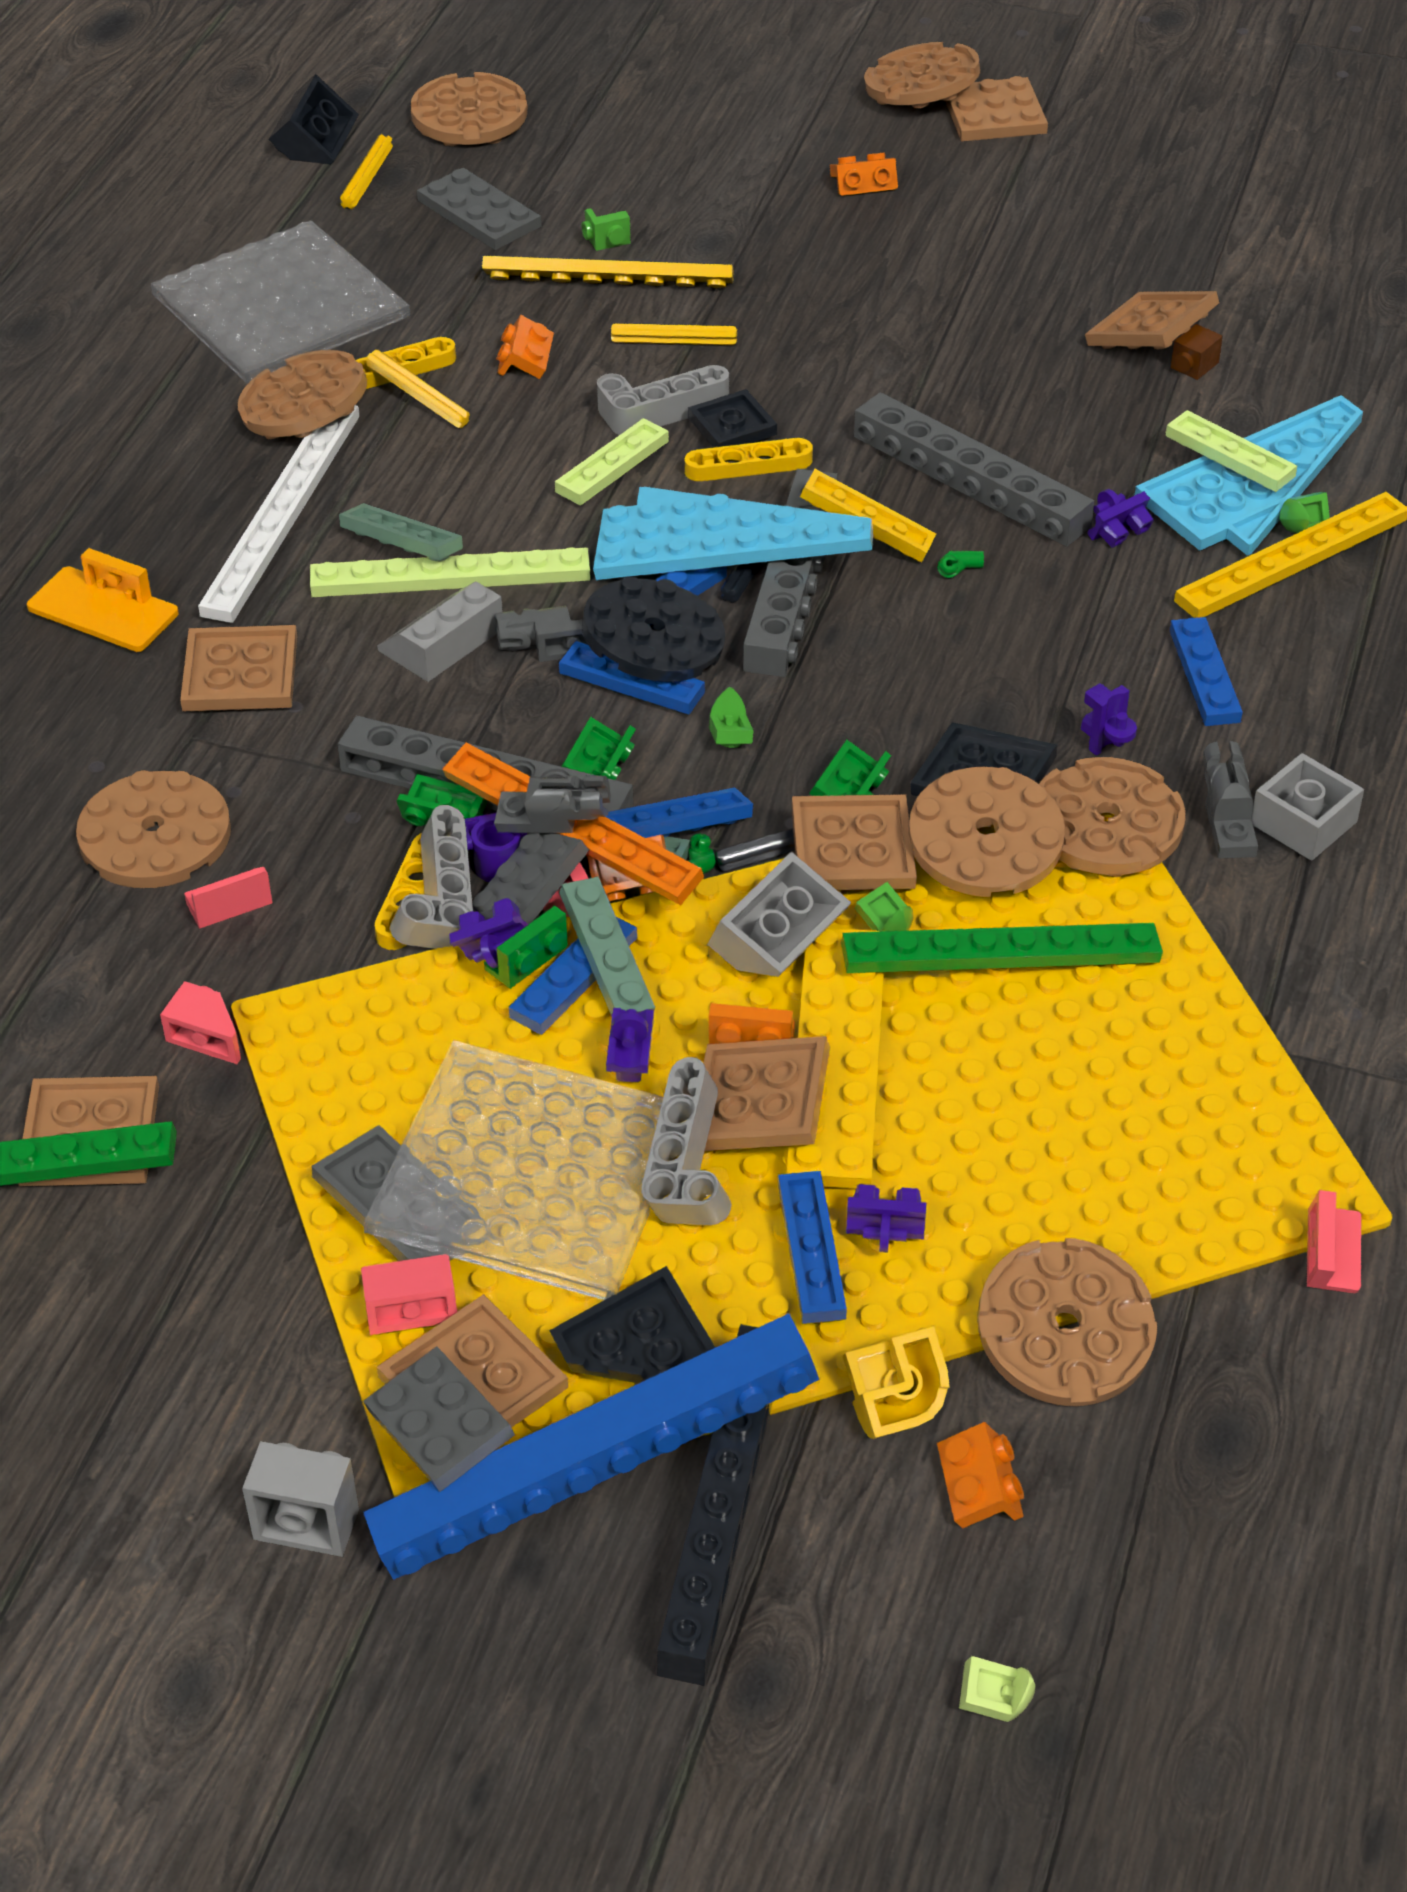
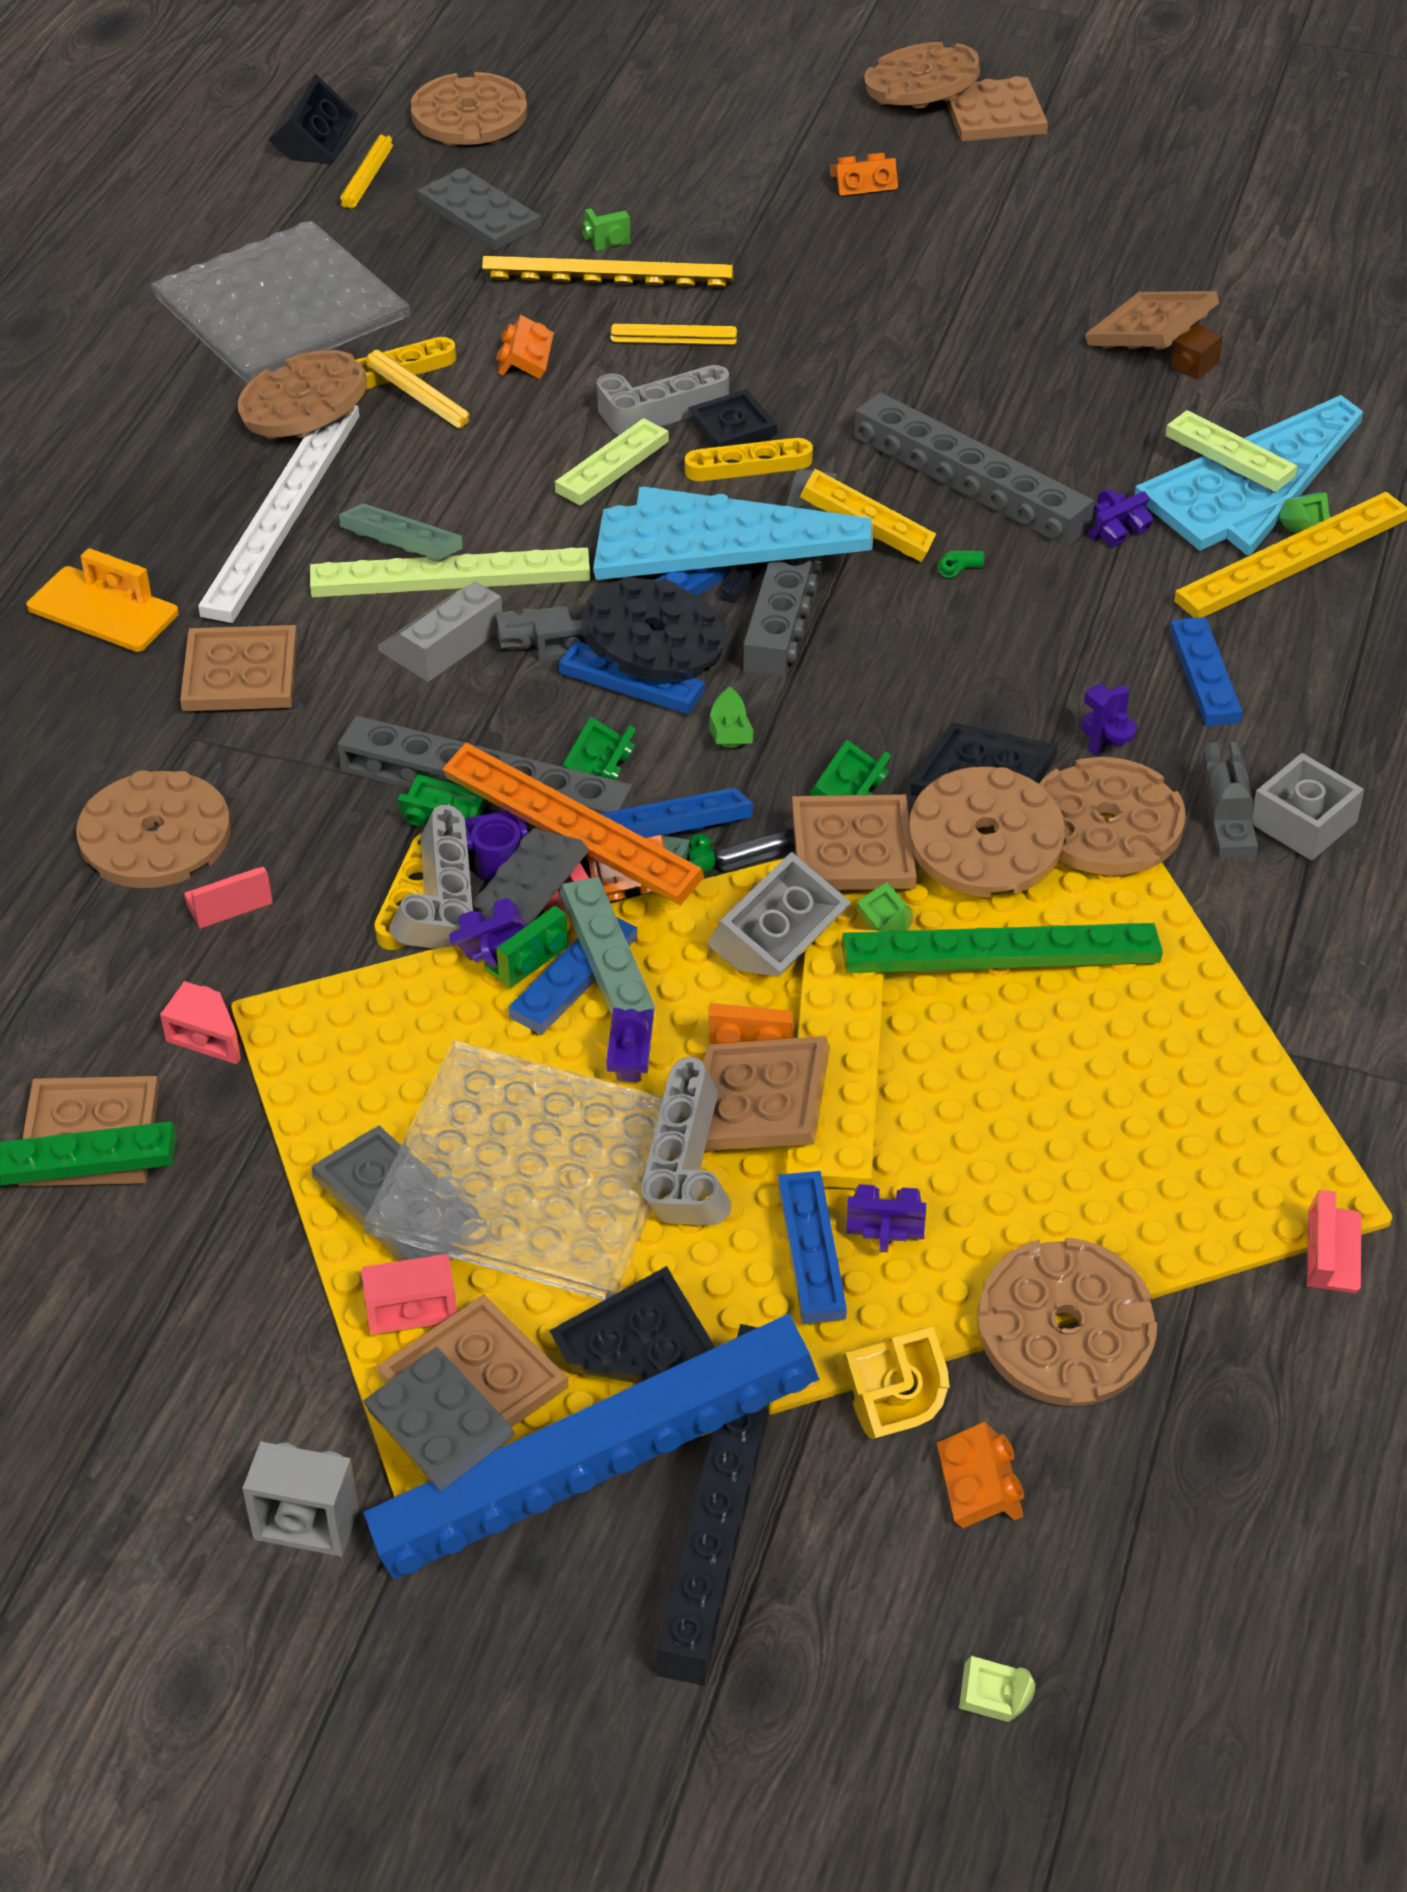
dark grey plate [494,775,611,833] -> none

